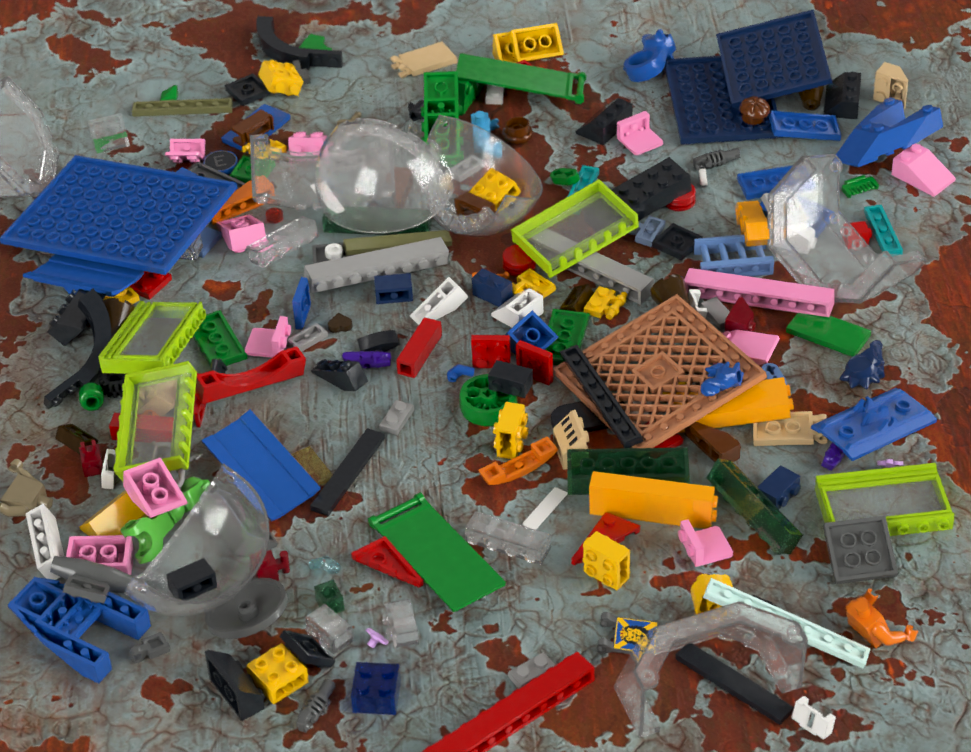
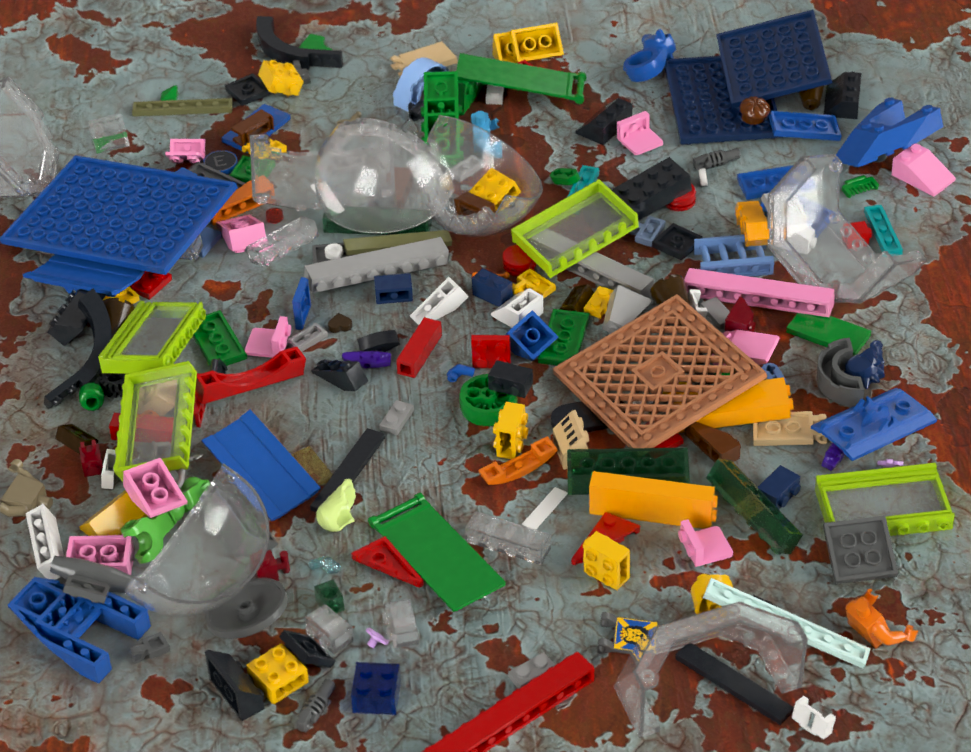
black brick [166,558,217,604] -> none
bright pink bracket [289,132,327,159] -> none
reddish brown piece [502,117,533,145] -> none
red plate [516,340,553,386] -> none
black tile [560,345,643,449] -> none
blue animal [700,362,744,397] -> none
tan slope [873,62,908,109] -> none
none -> yellowish green piece [316,479,356,532]
none -> light blue brick [393,57,449,112]
none -> light grey slope [602,285,652,334]
none -> dark grey brick [816,338,864,408]

